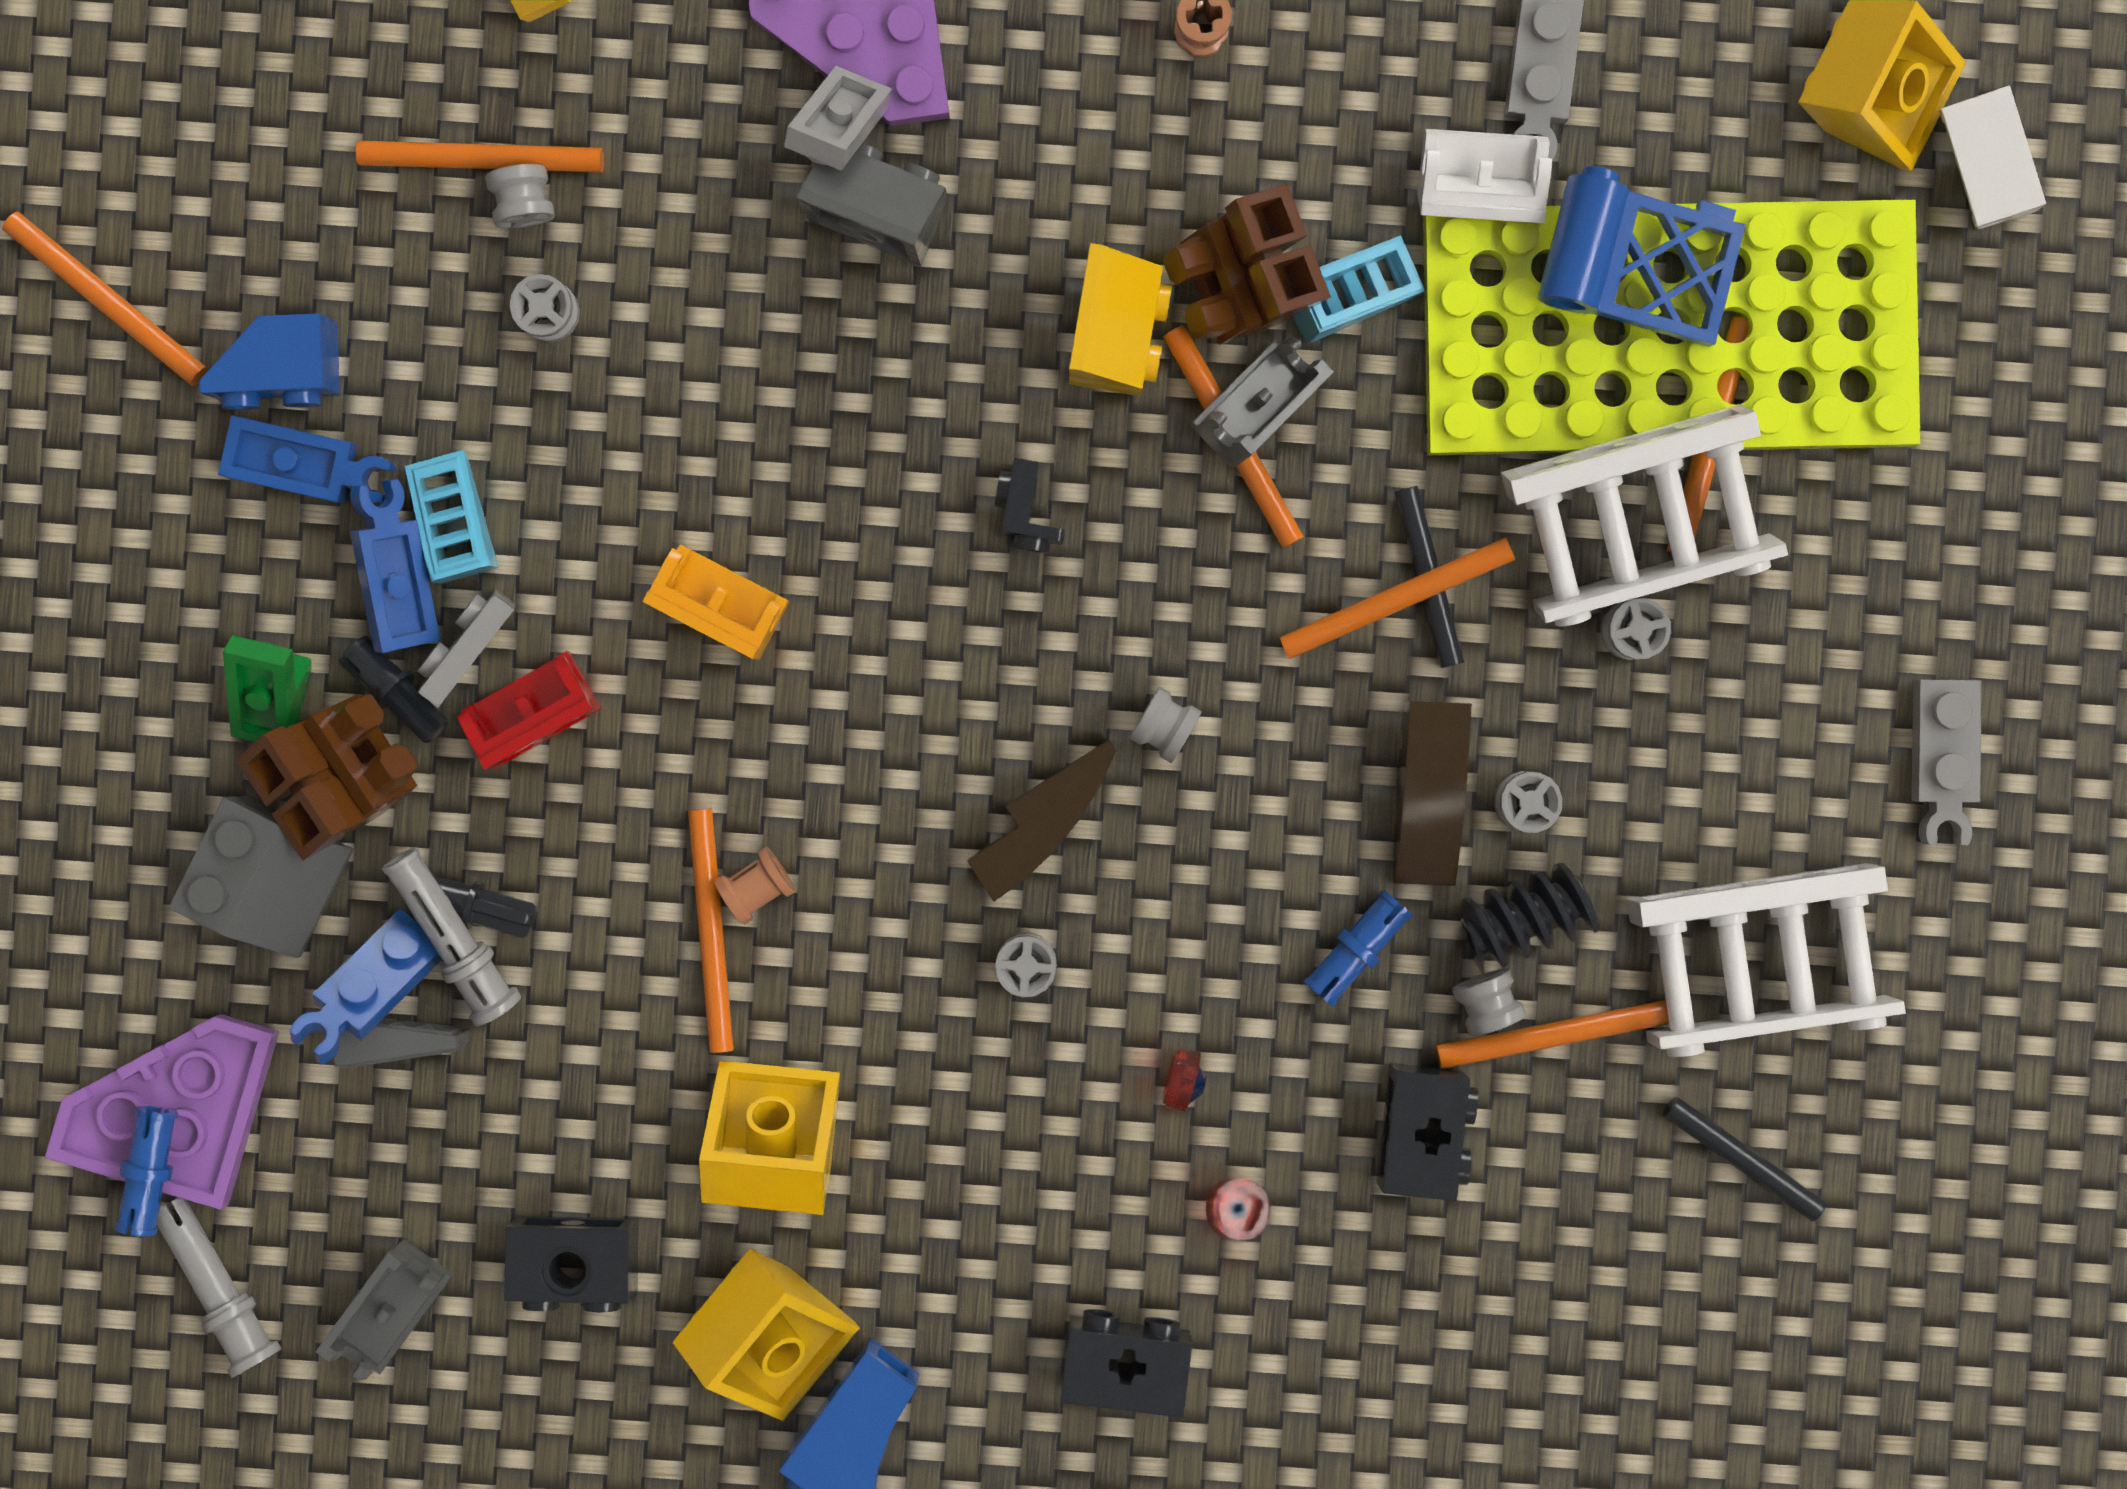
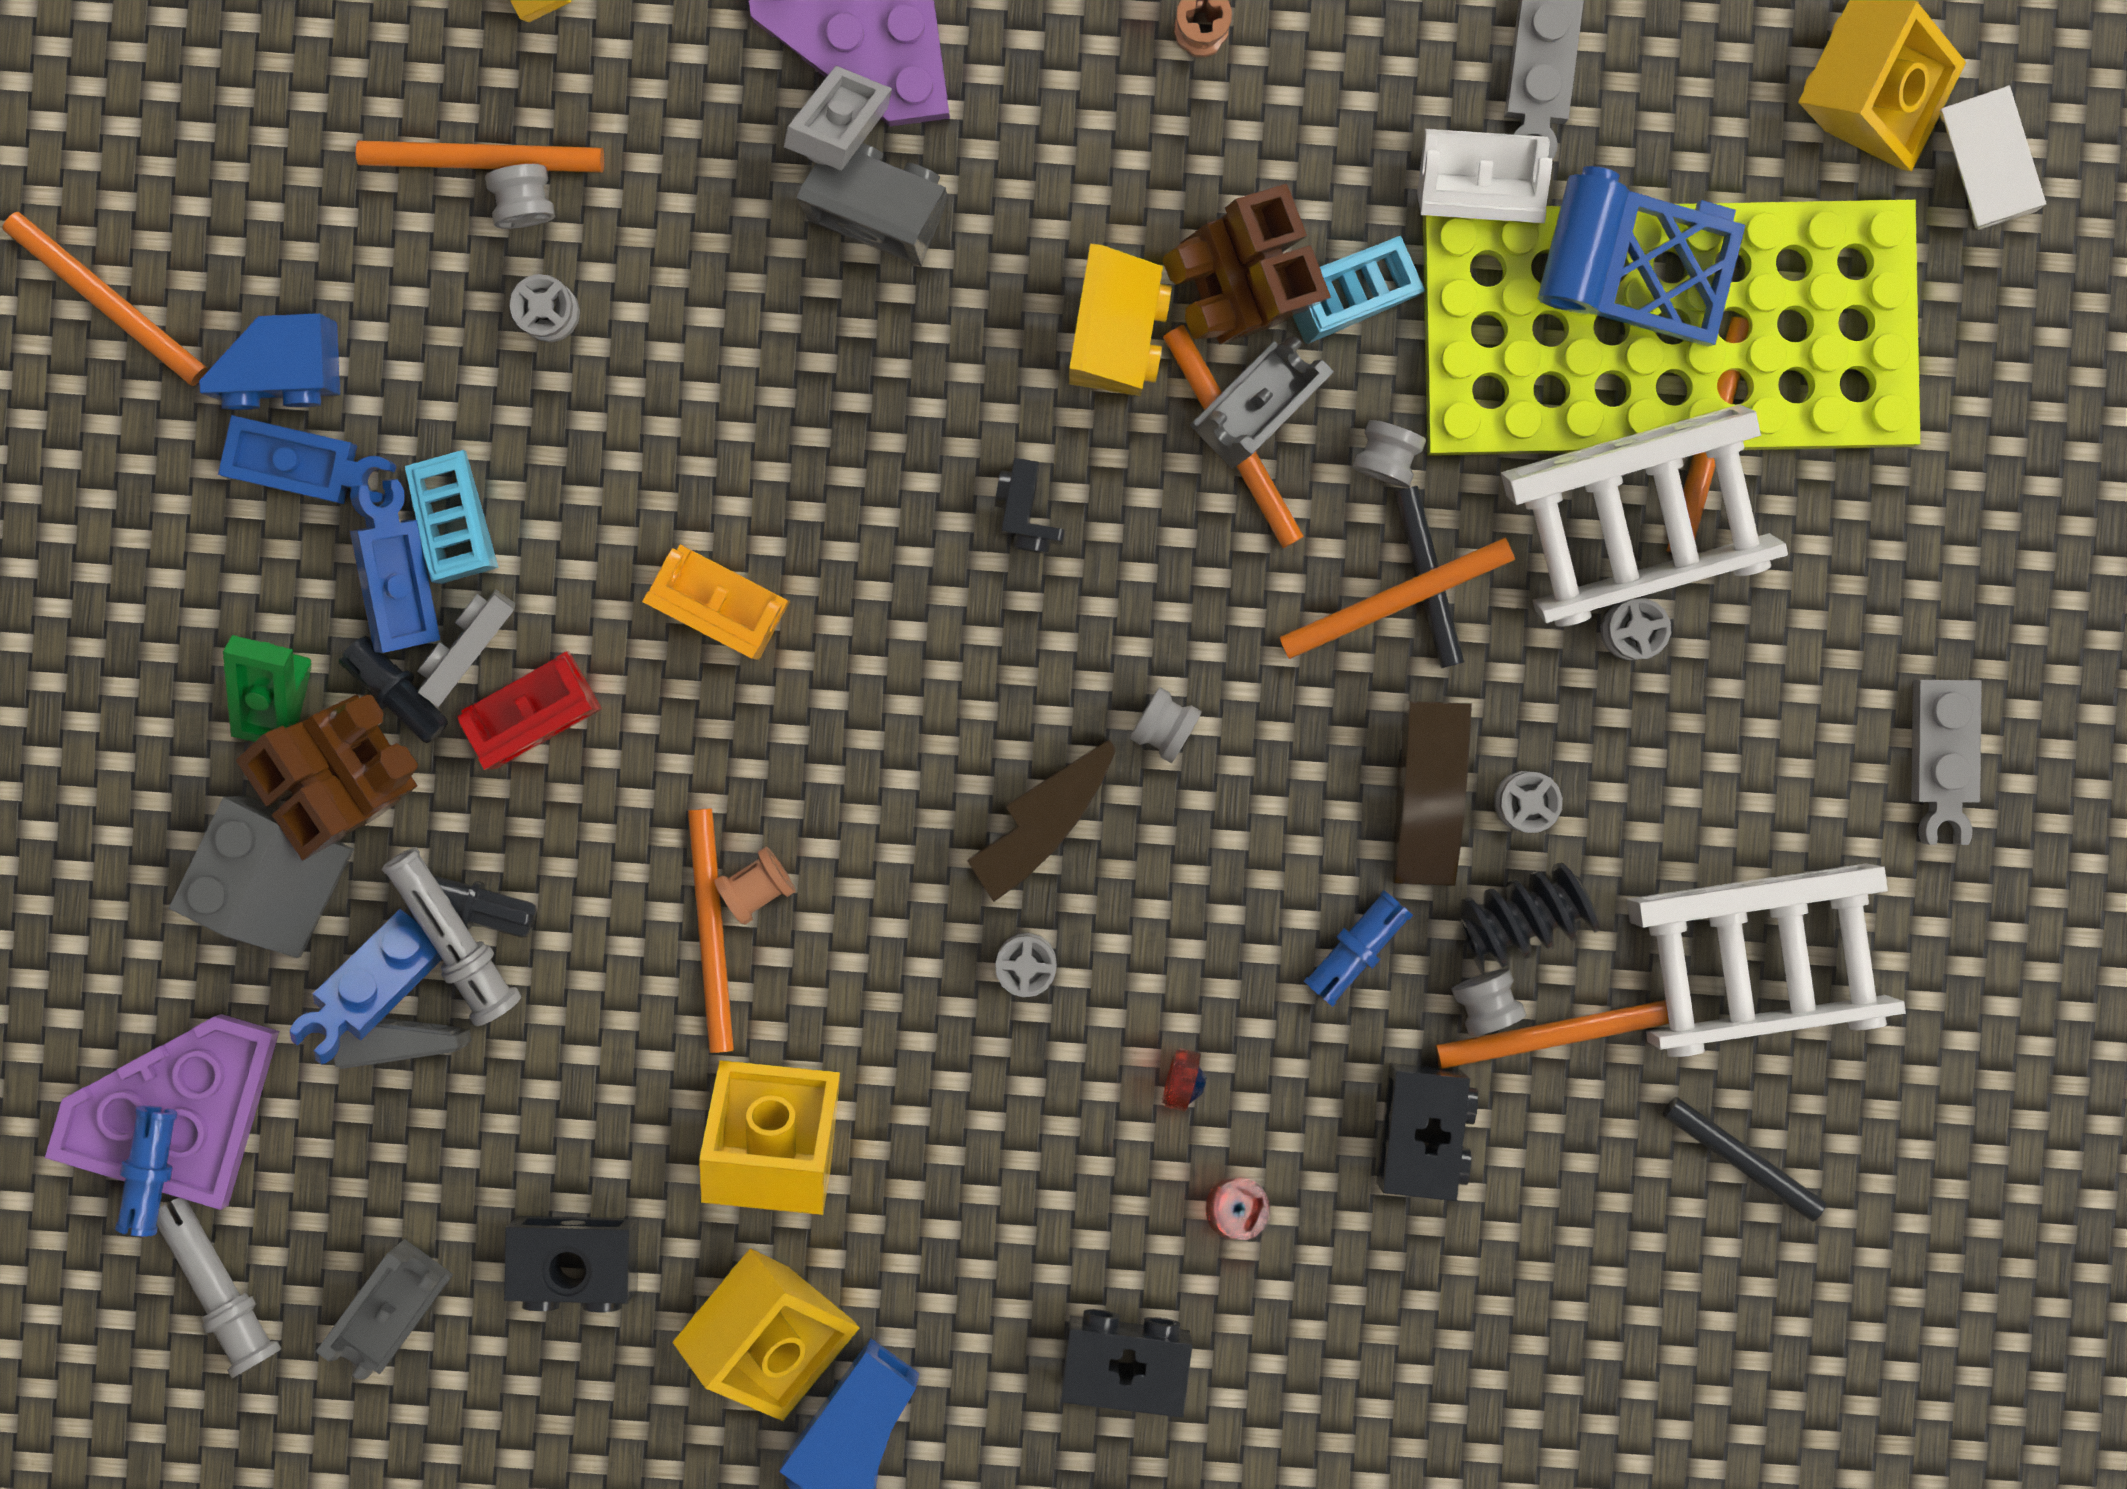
none -> light grey wheel [1352,420,1426,487]

